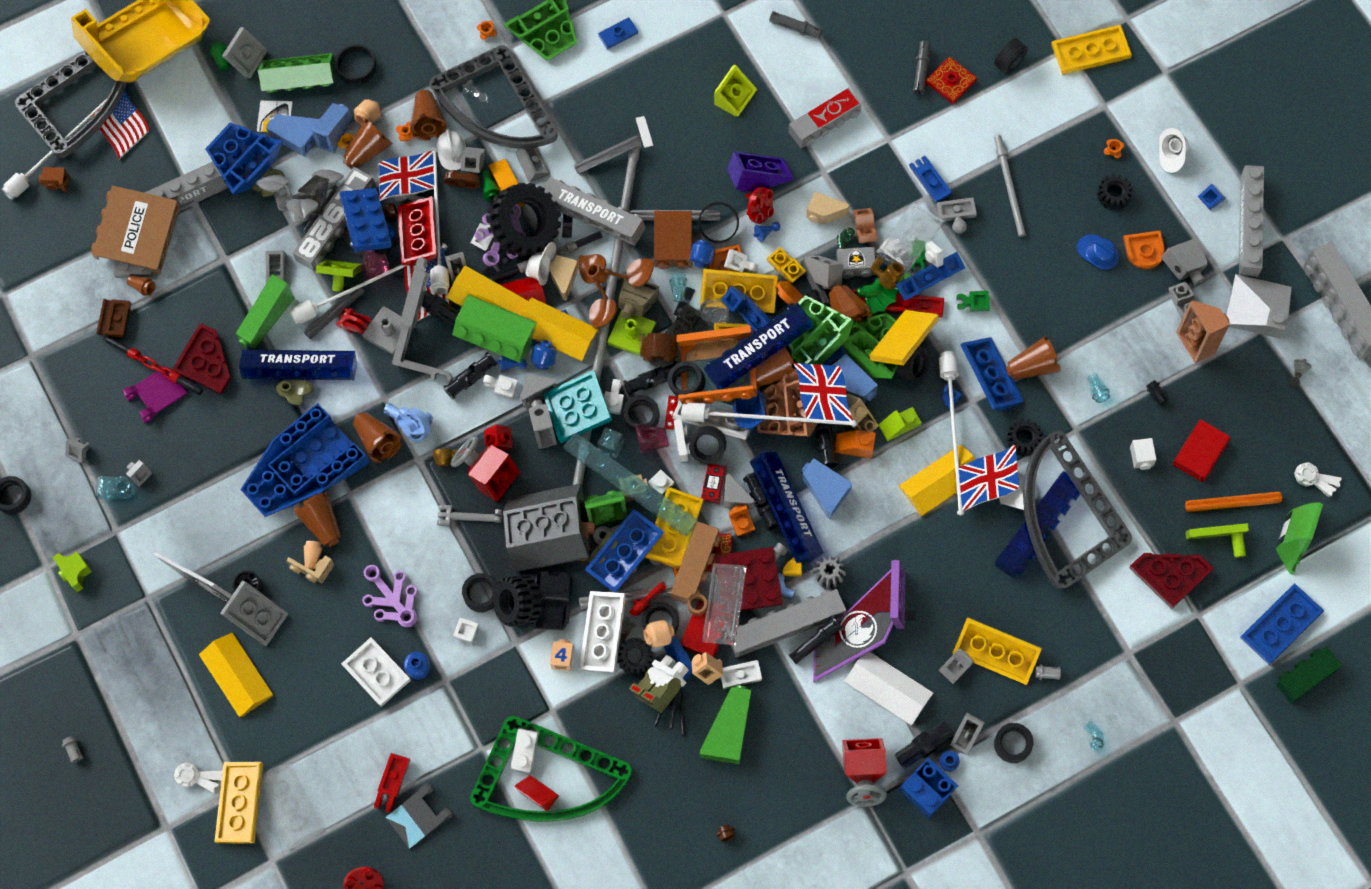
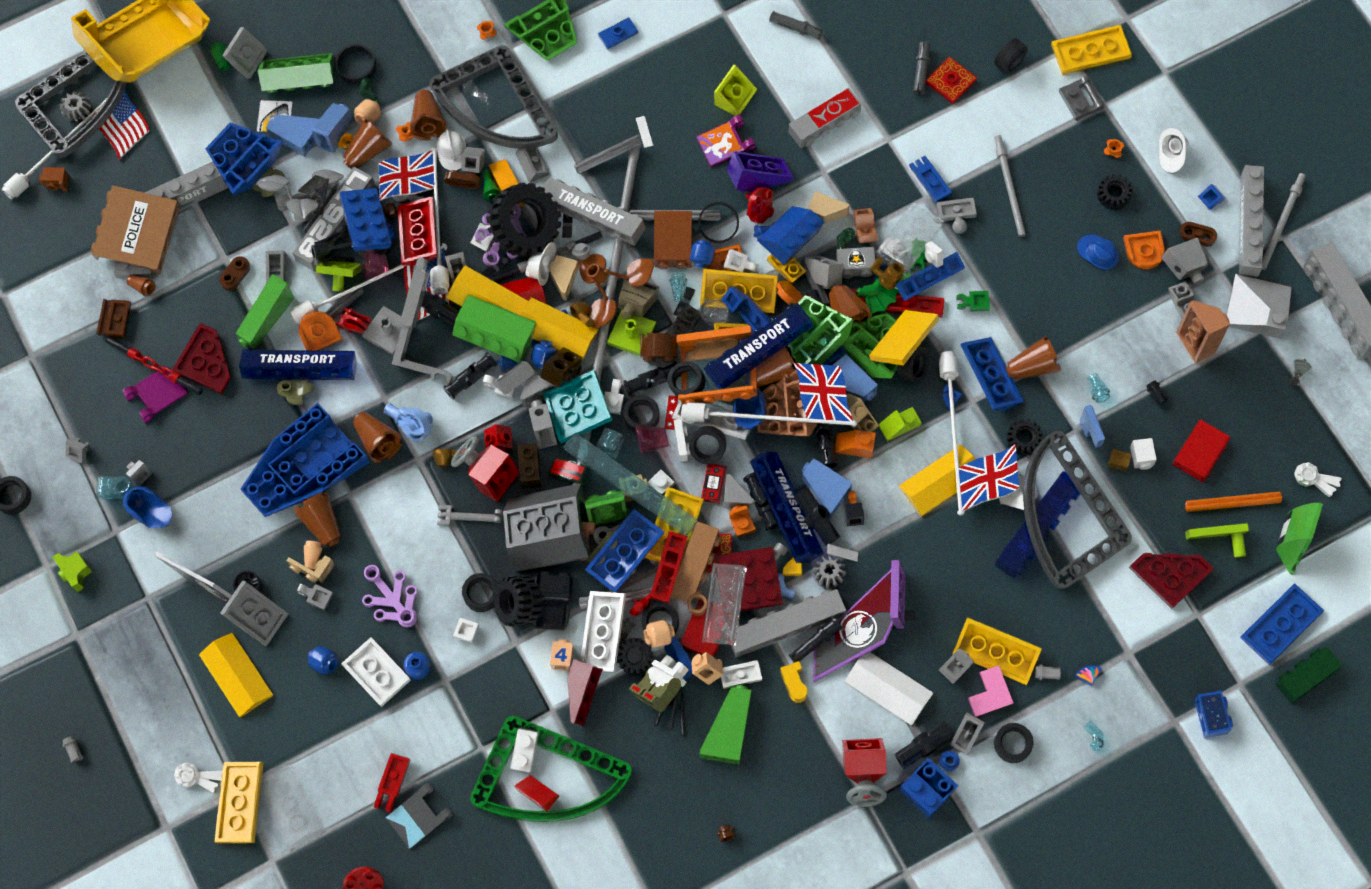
none -> light grey gear [60,91,92,123]
none -> blue hair [123,486,173,529]
none -> reddish brown plate [219,256,250,290]
none -> light grey plate [297,584,333,611]
none -> orange tile [299,311,343,355]
none -> blue head [308,646,338,675]
none -> black plant [311,232,355,262]
none -> clear green arm [359,78,378,102]
none -> light grey slope [494,361,535,395]
none -> dark brown brick [517,443,541,489]
none -> dark brown brick [540,347,583,388]
none -> slope [548,457,589,484]
none -> slope [567,659,603,726]
none -> pearl gold bar [569,302,594,327]
none -> light grey plate [572,243,591,260]
none -> red slope [649,531,688,603]
none -> flag [696,114,756,167]
none -> blue slope [757,206,825,265]
none -> yellow leg [780,661,807,703]
none -> black piece [794,488,840,546]
none -> white sticker [827,544,858,562]
none -> black piece [845,491,864,527]
none -> bright pink tile [968,665,1013,717]
none -> flat silver plate [1059,76,1105,121]
none -> tile [1074,666,1102,686]
none -> medium blue tile [1080,405,1105,448]
none -> pearl gold slope [1107,449,1131,472]
none -> reddish brown plate [1179,222,1217,247]
none -> brick [1194,691,1233,738]
none -> light grey bar [1262,173,1306,270]

